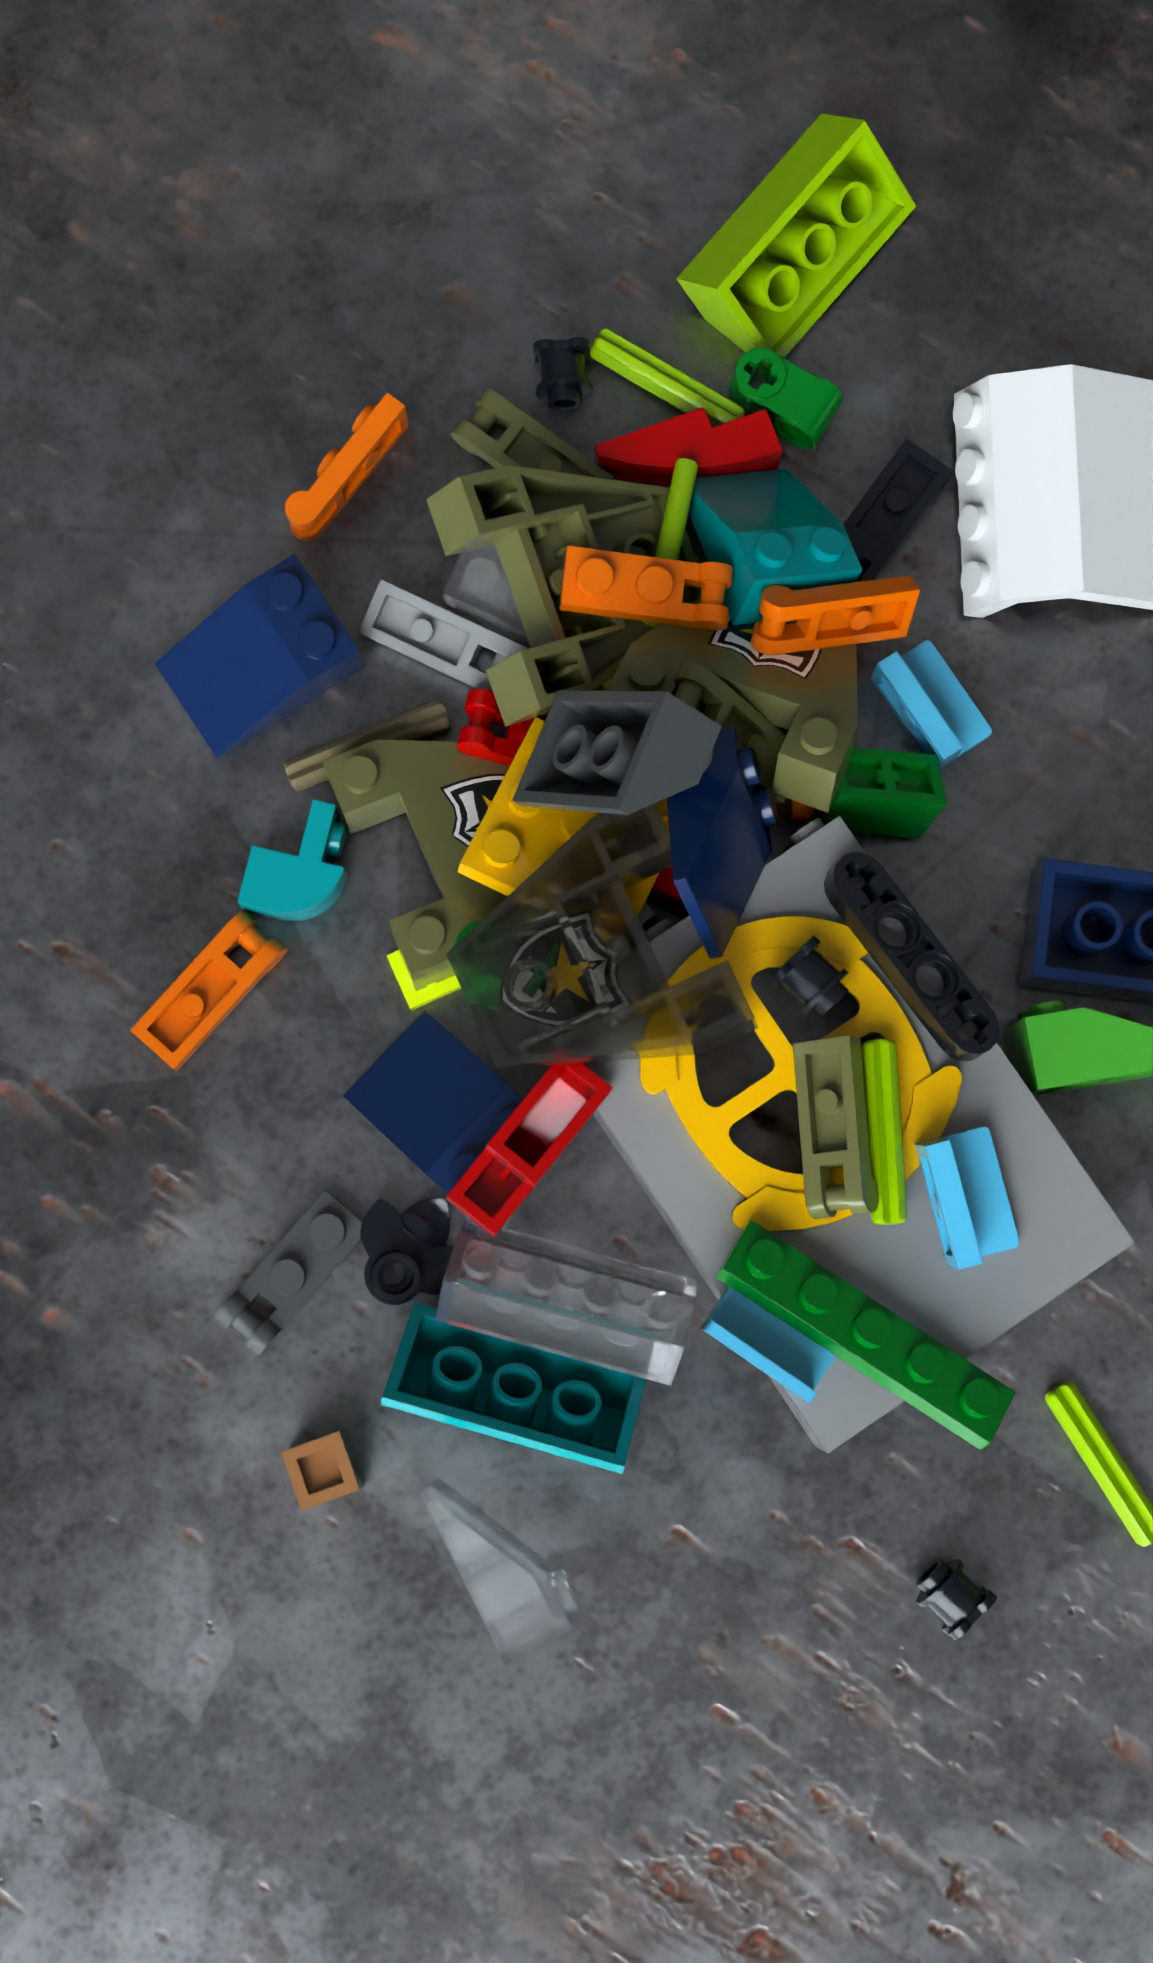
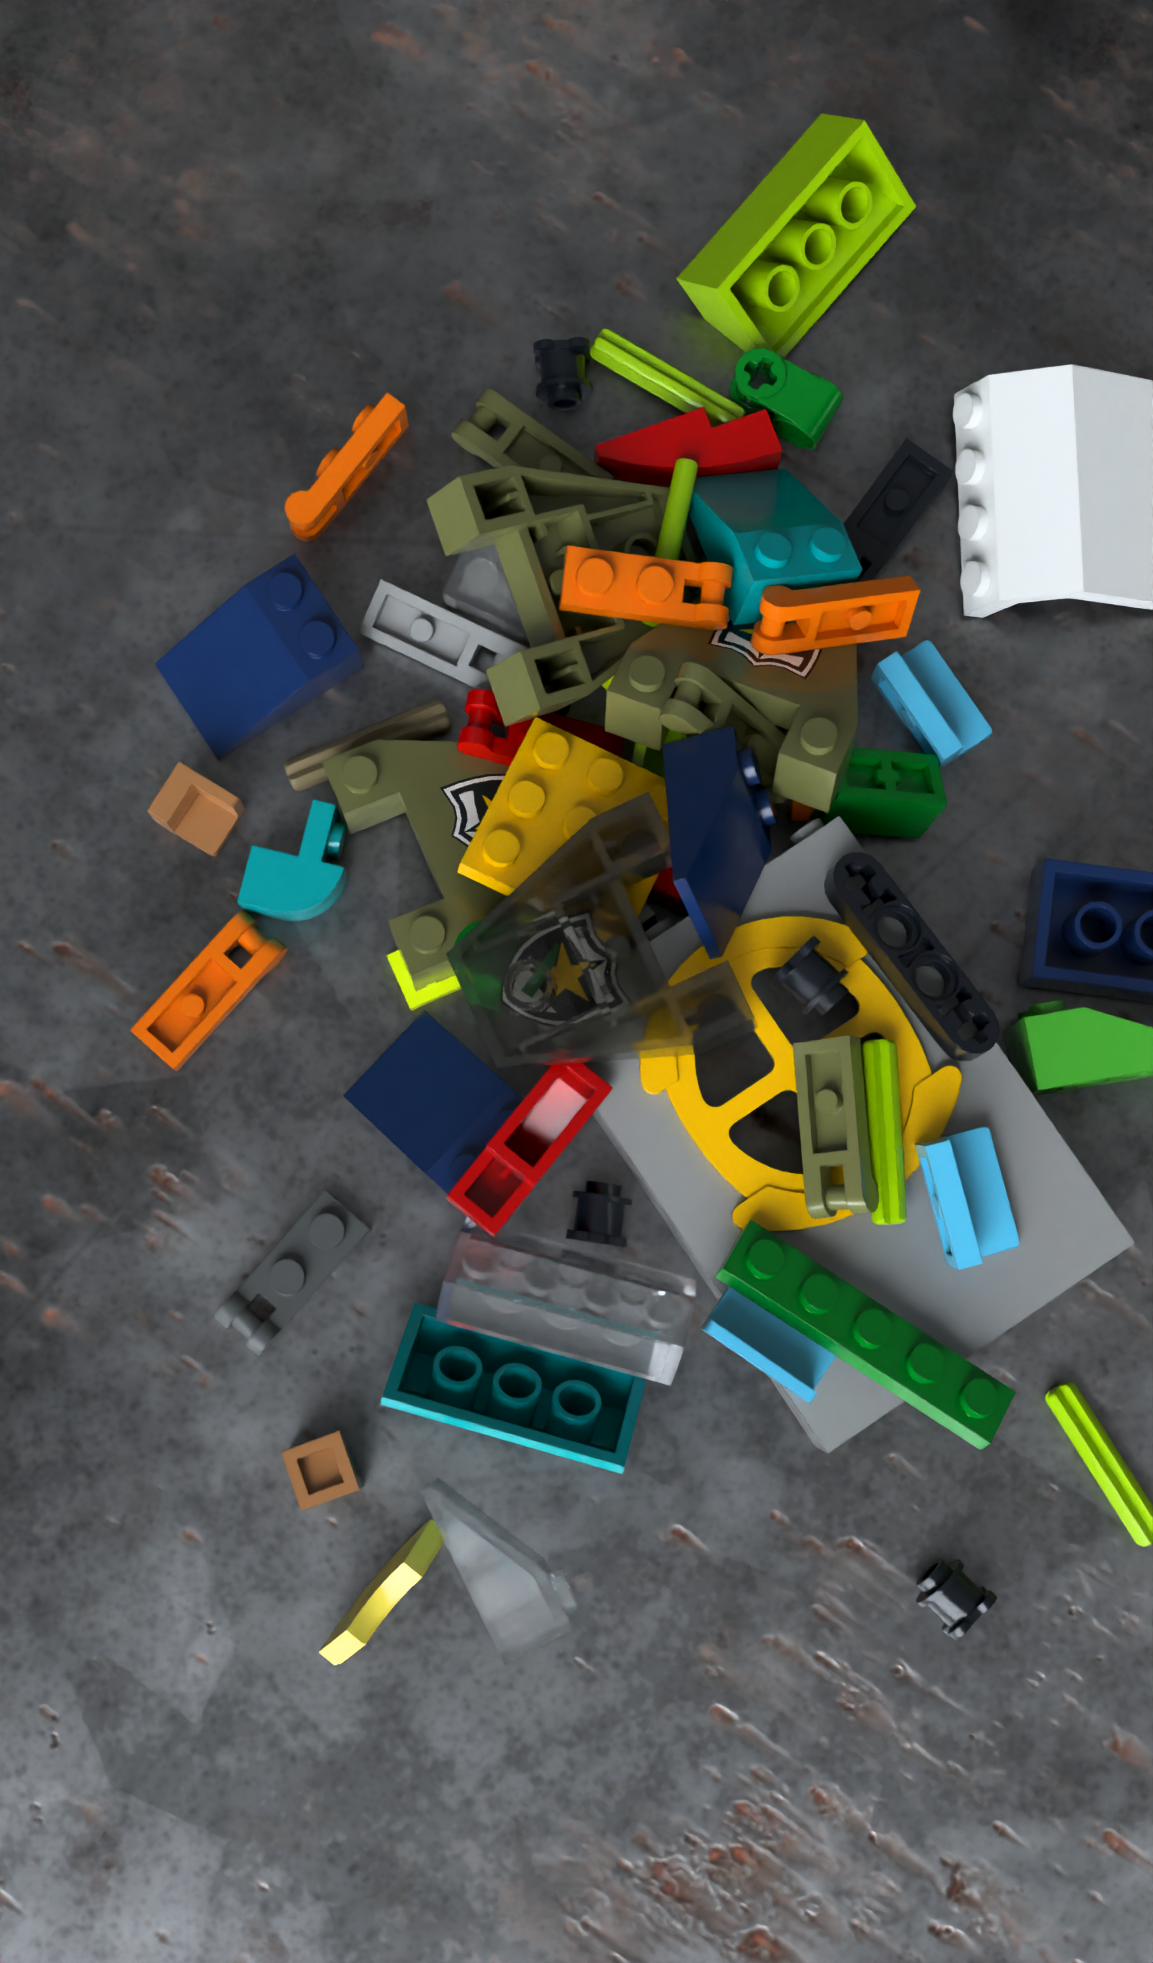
black plate [360,1198,476,1305] -> none
dark grey slope [512,690,722,815] -> none
none -> medium nougat panel [147,762,246,856]
none -> light yellow tile [319,1519,447,1666]
none -> black brick [566,1181,632,1247]

